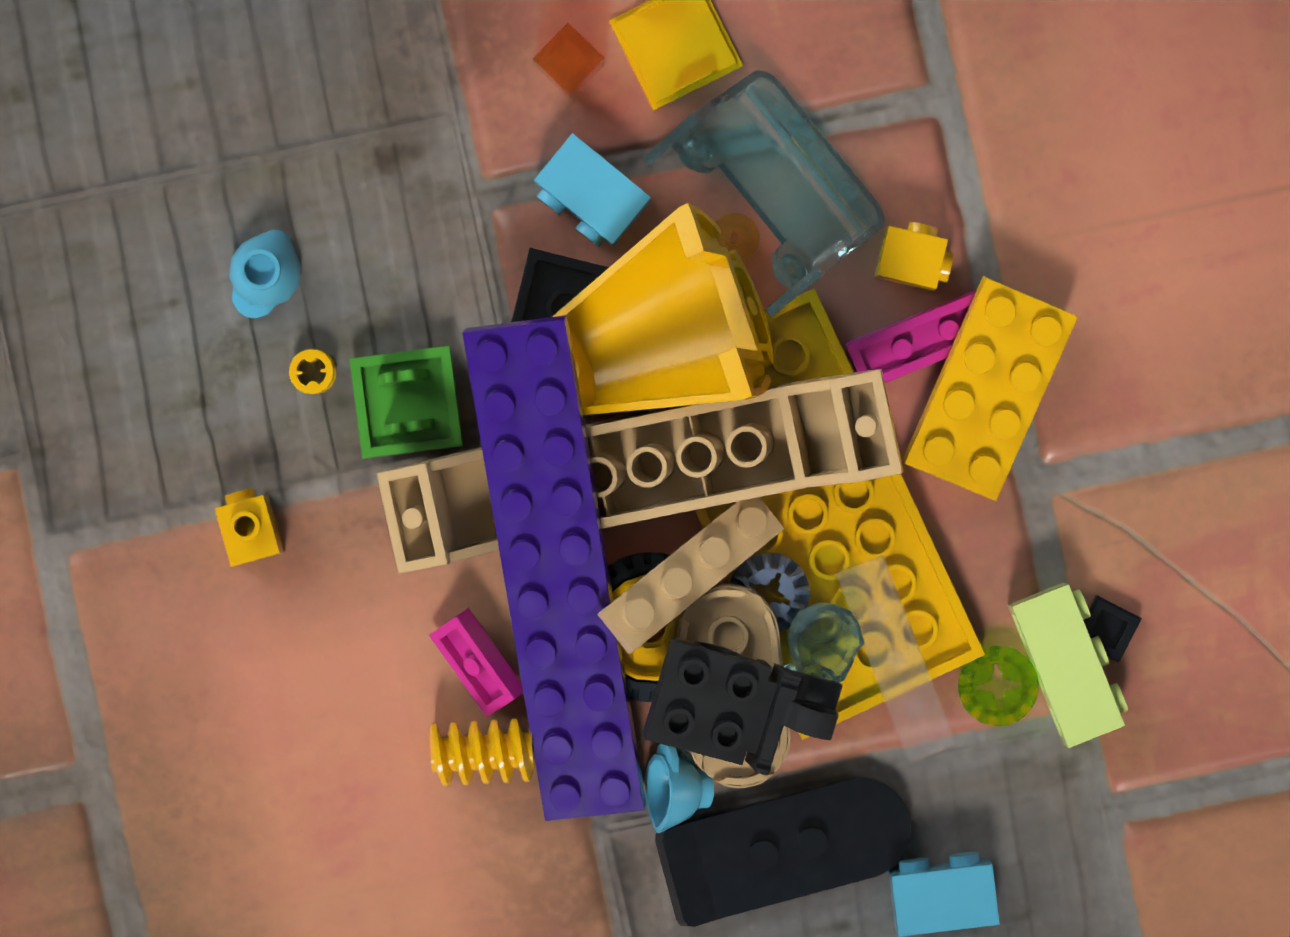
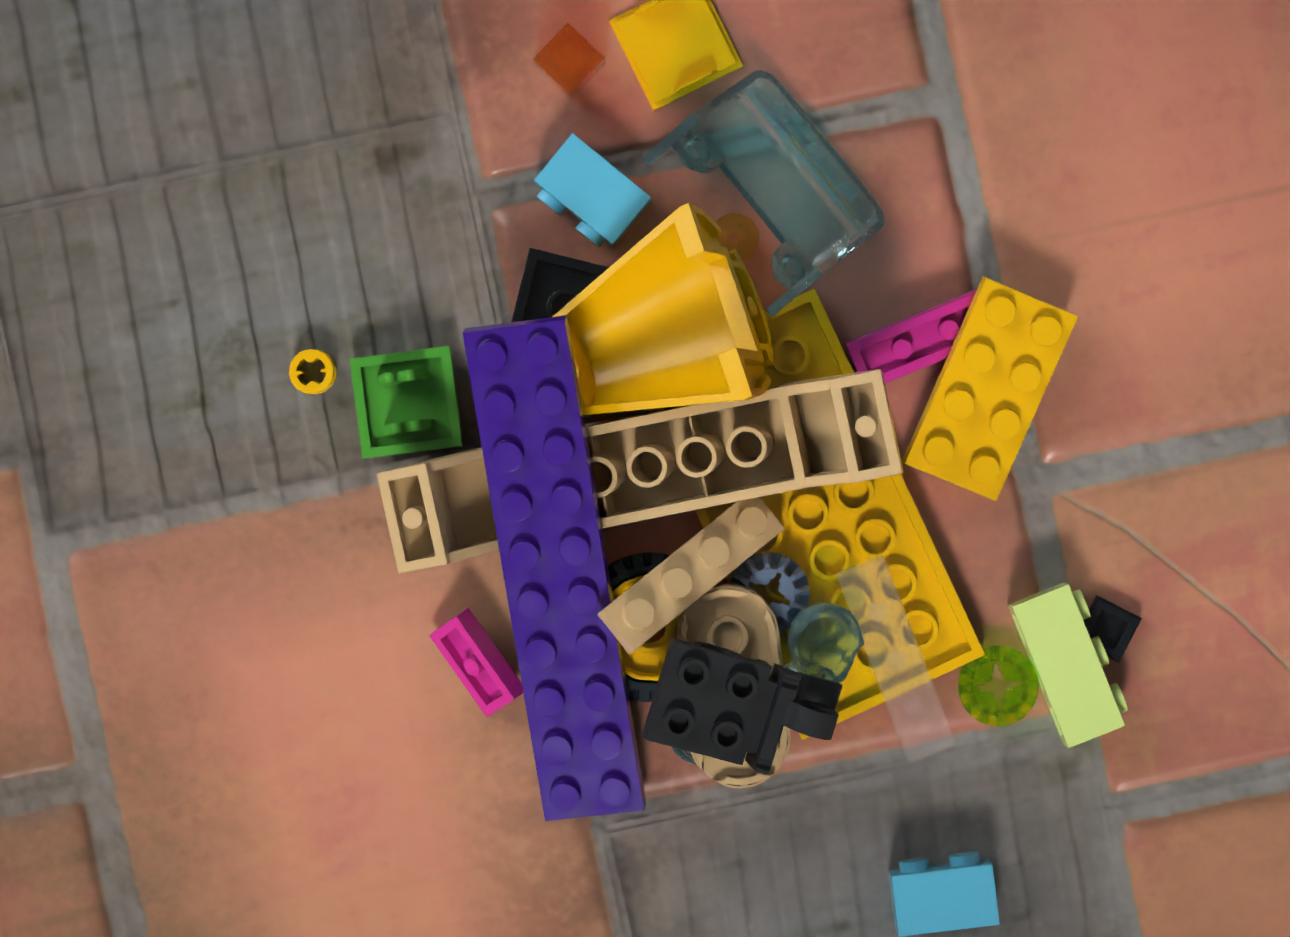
yellow brick [214,487,285,567] -> none
medium azure piece [229,229,301,319] -> none
yellow piece [430,718,535,786] -> none
medium azure piece [645,744,714,833] -> none
black piece [655,777,911,927] -> none
yellow brick [874,222,954,291] -> none

